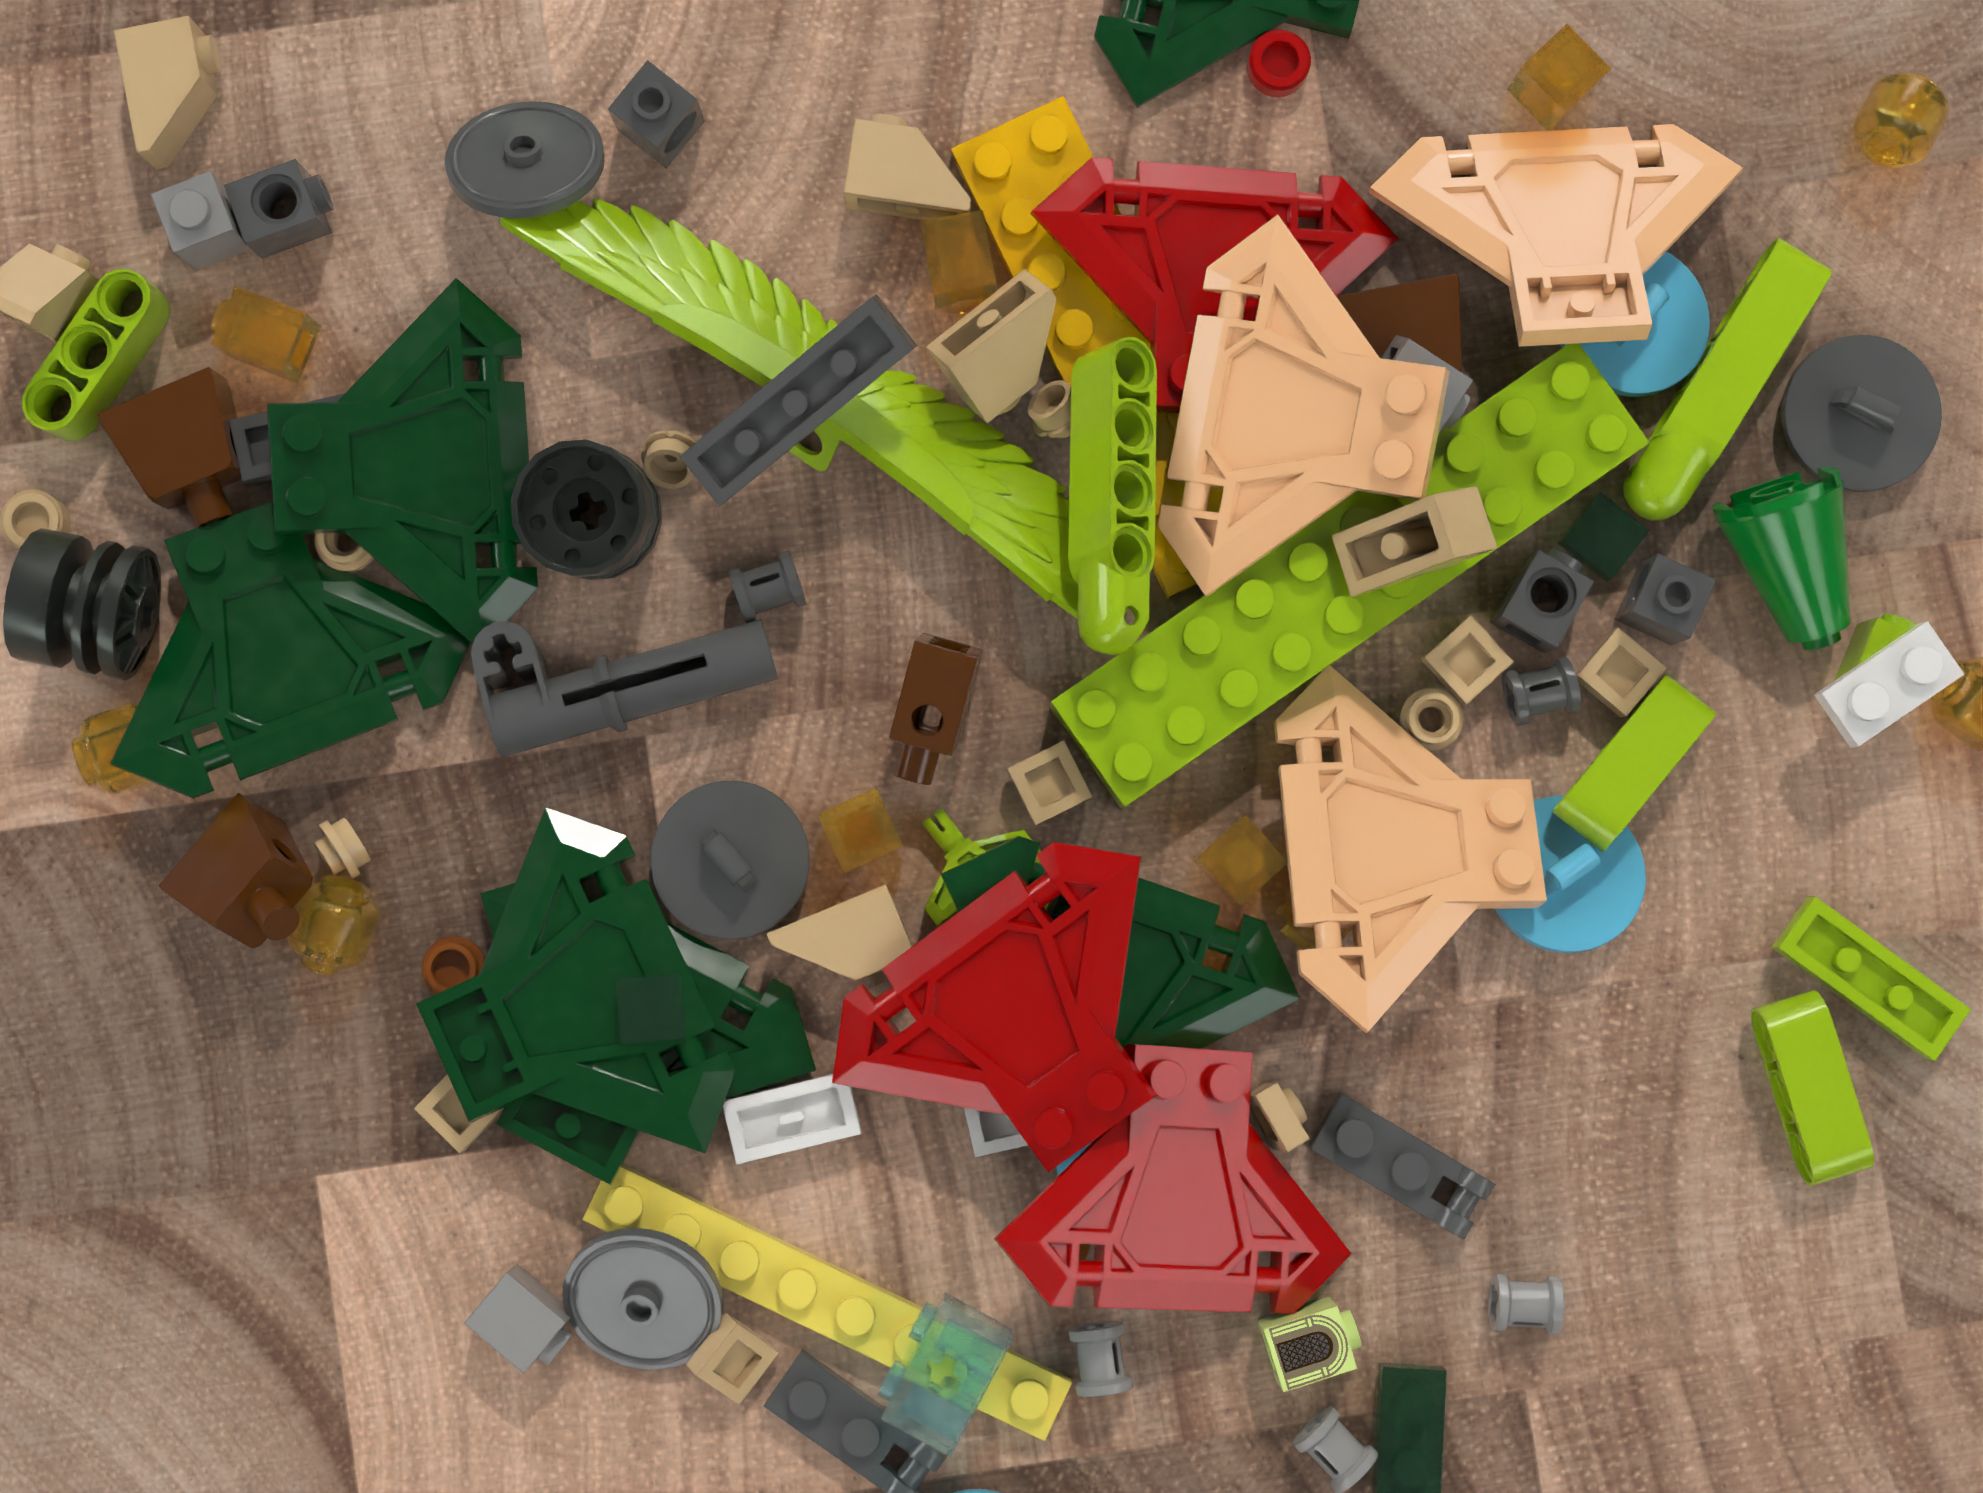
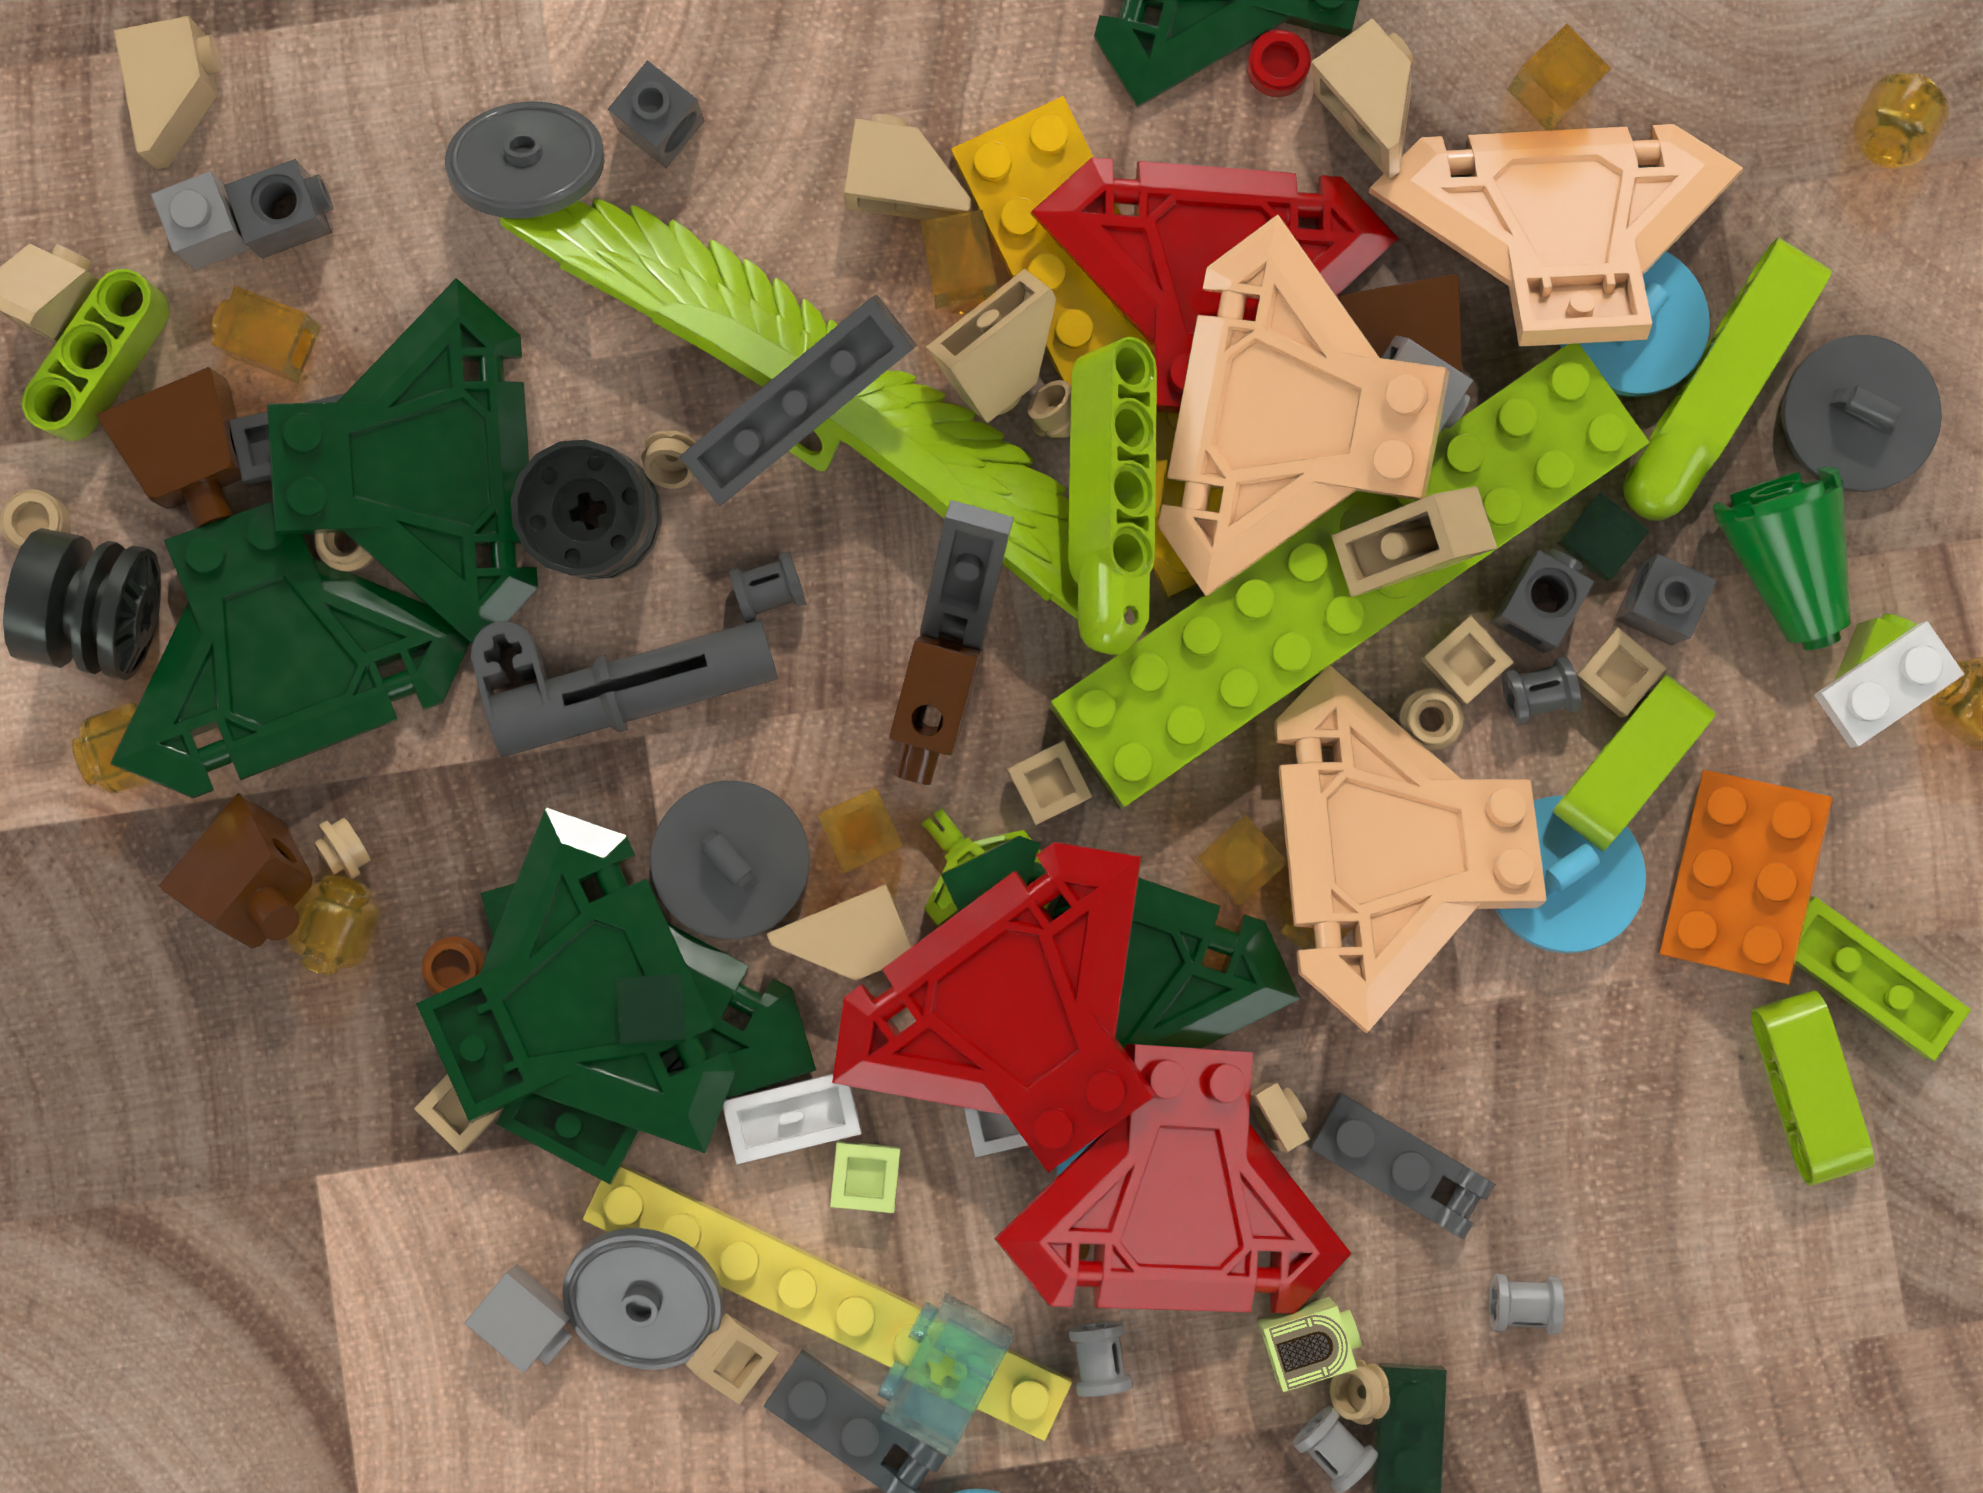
none -> yellowish green plate [830,1141,901,1213]
none -> dark grey plate [920,500,1014,650]
none -> tan slope [1311,18,1414,180]
none -> tan plate [1330,1359,1390,1425]
none -> orange plate [1659,769,1834,986]

